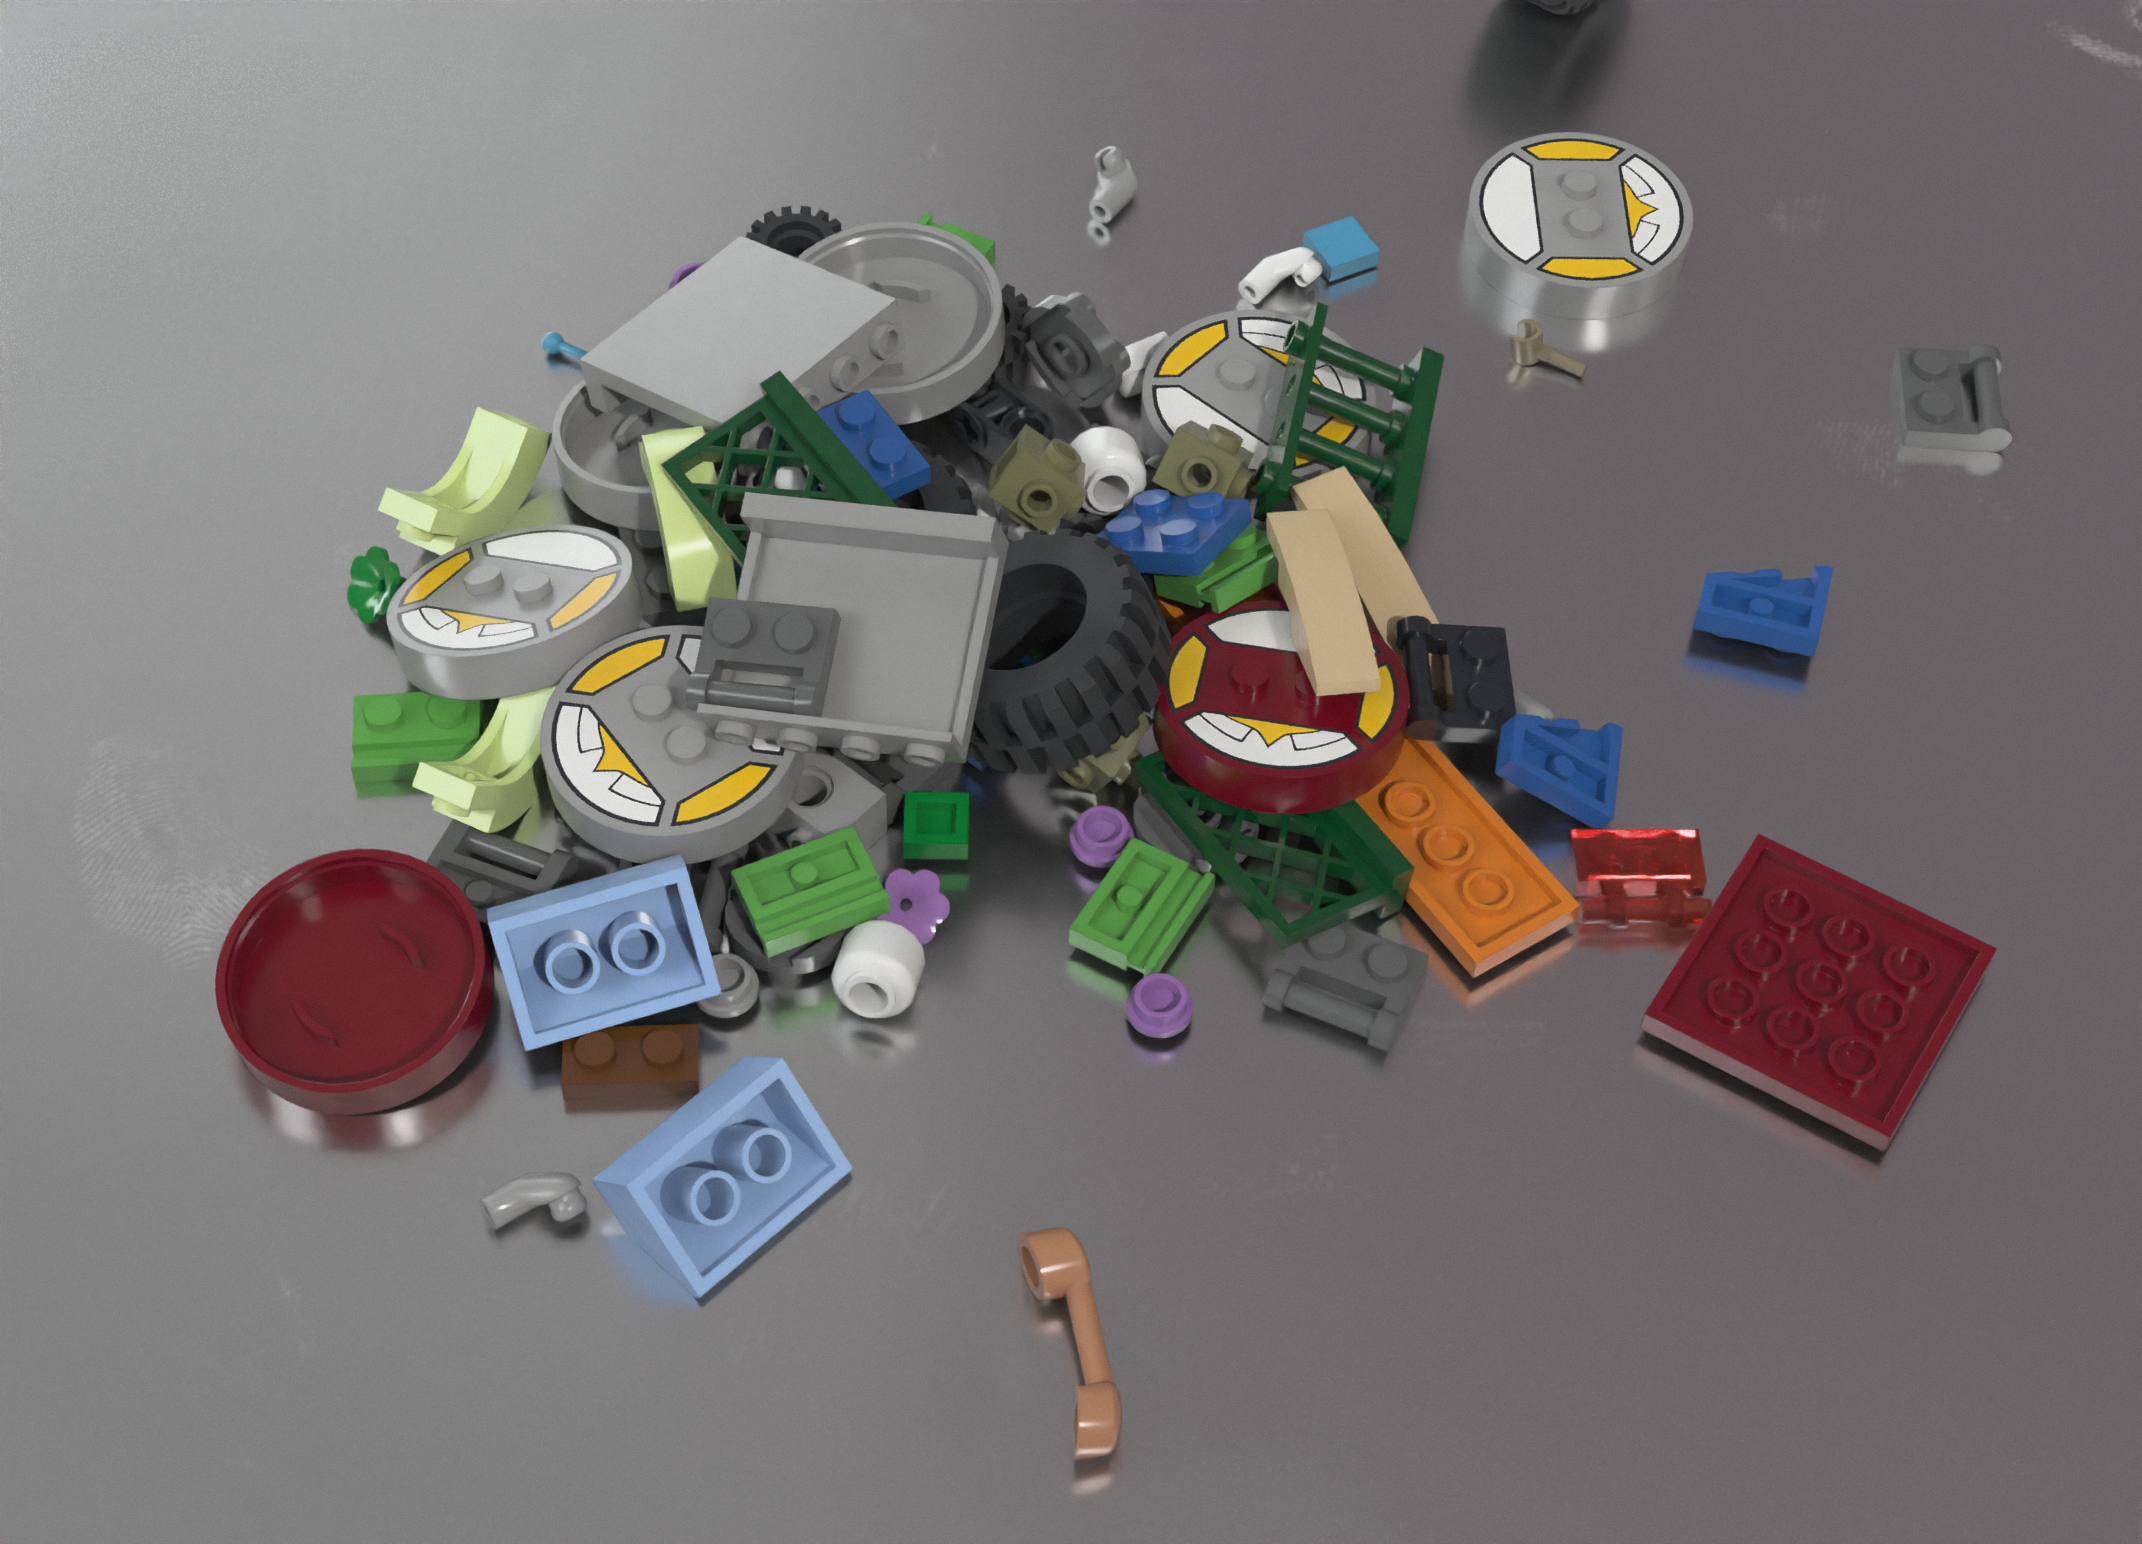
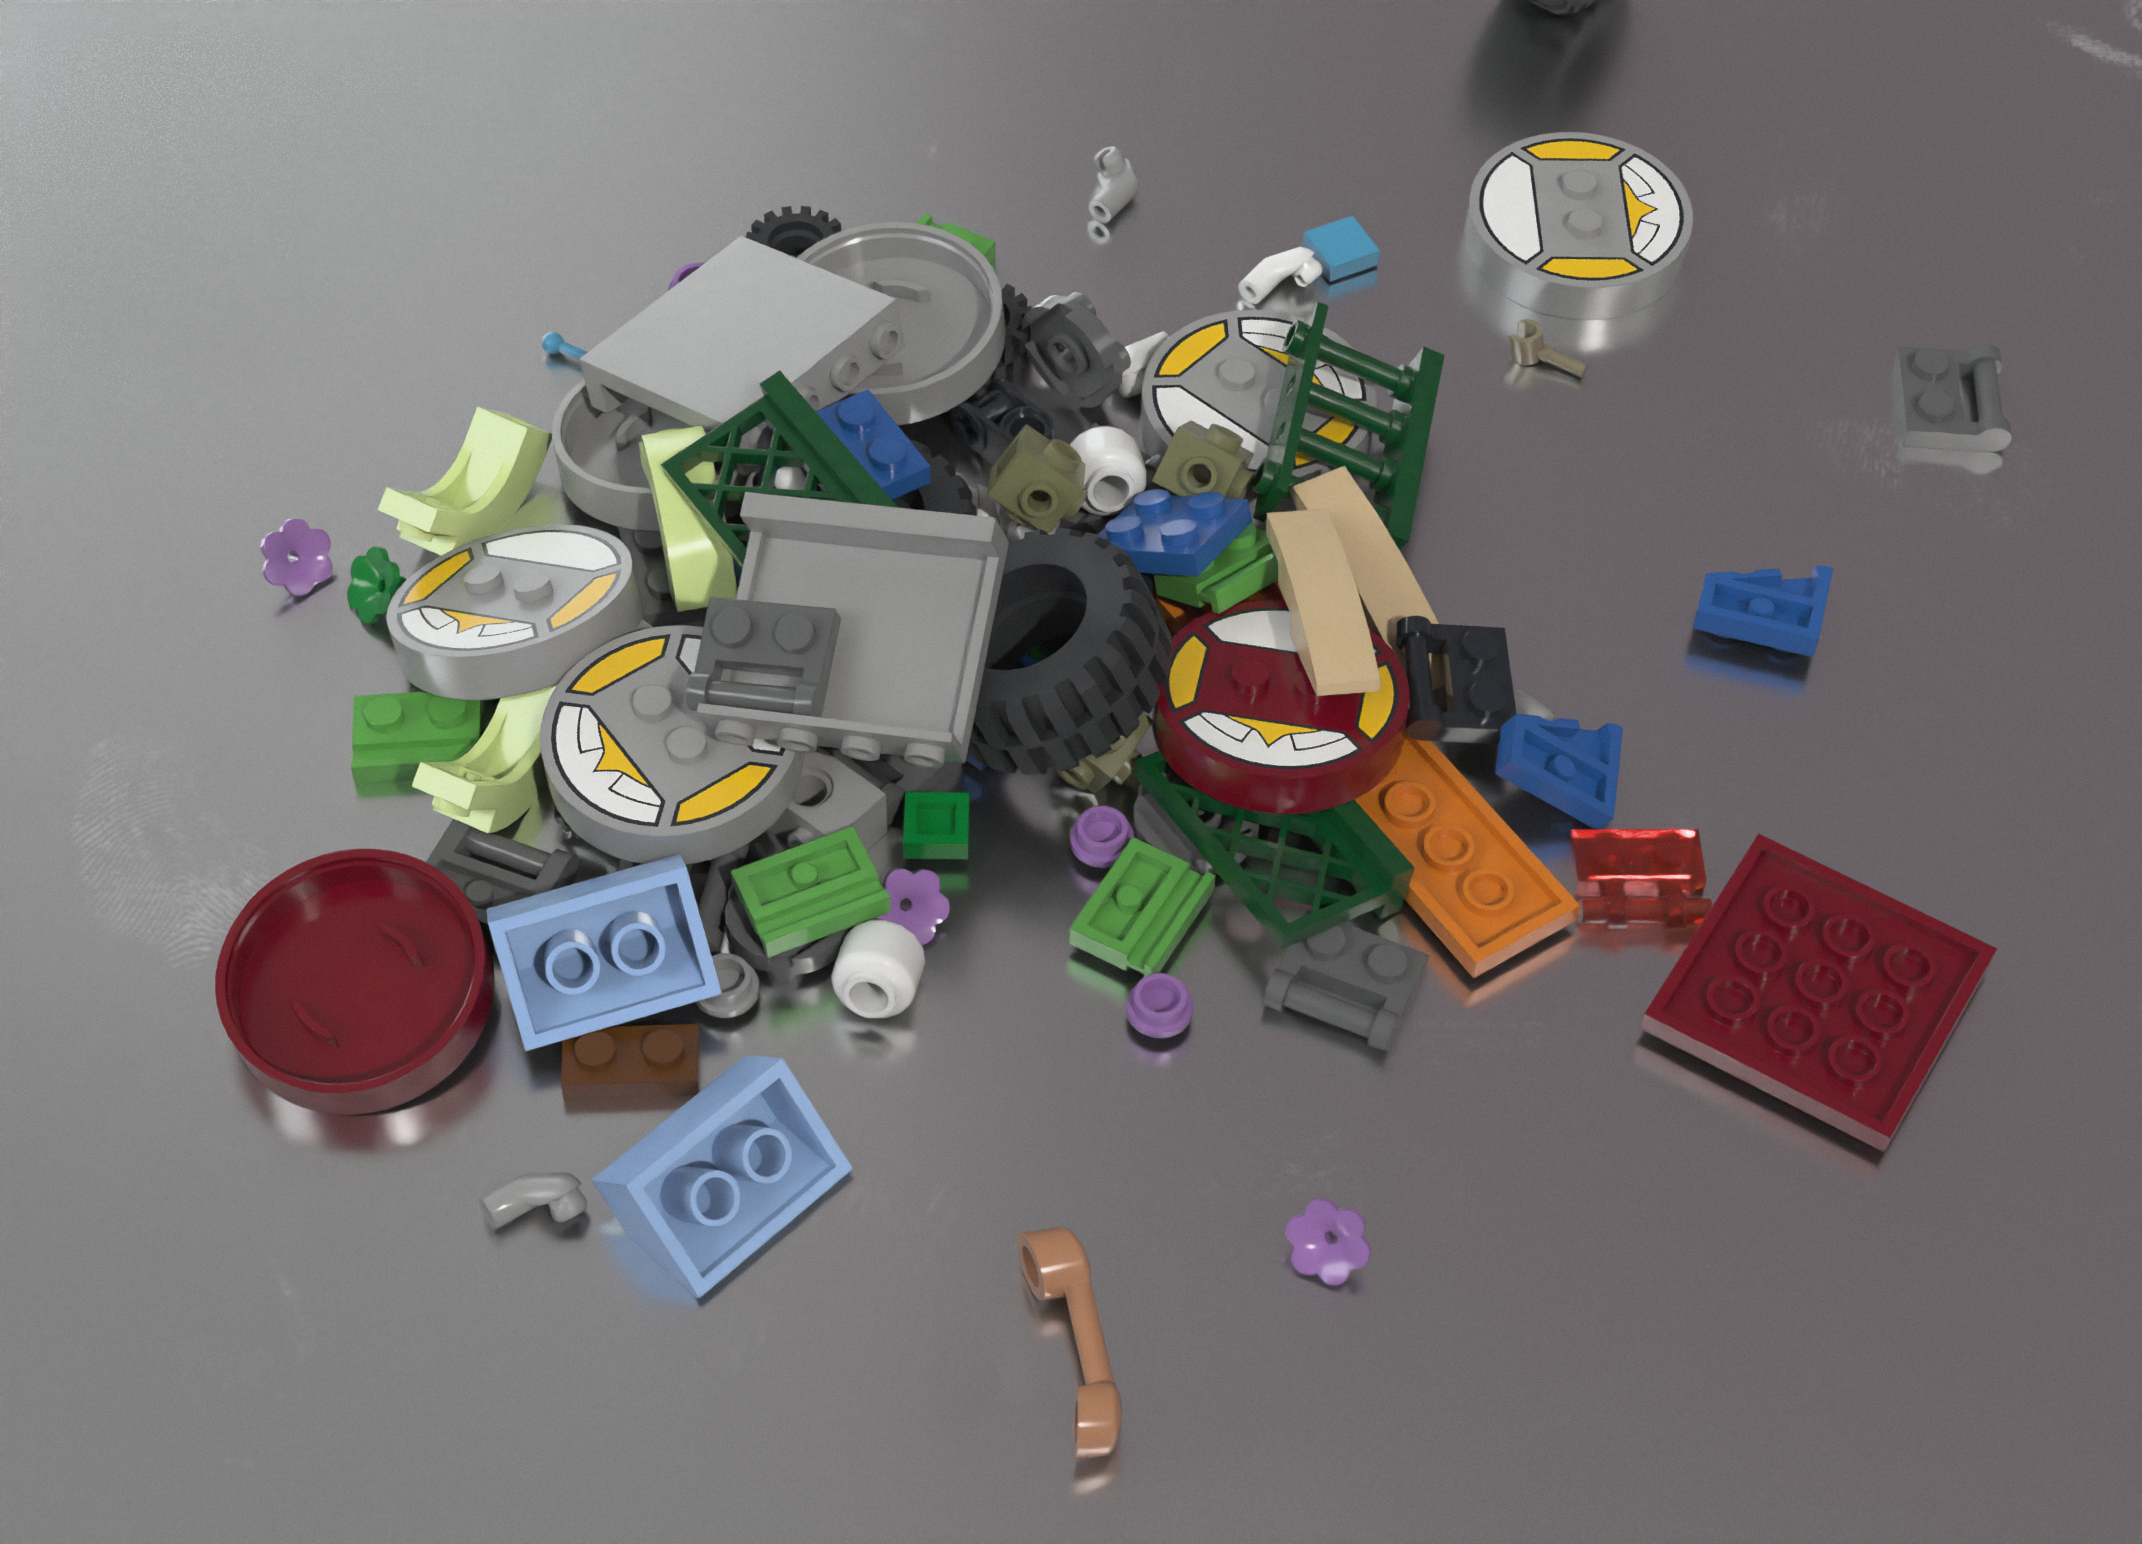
none -> medium lavender plant [260,518,333,596]
none -> medium lavender plant [1285,1198,1372,1285]

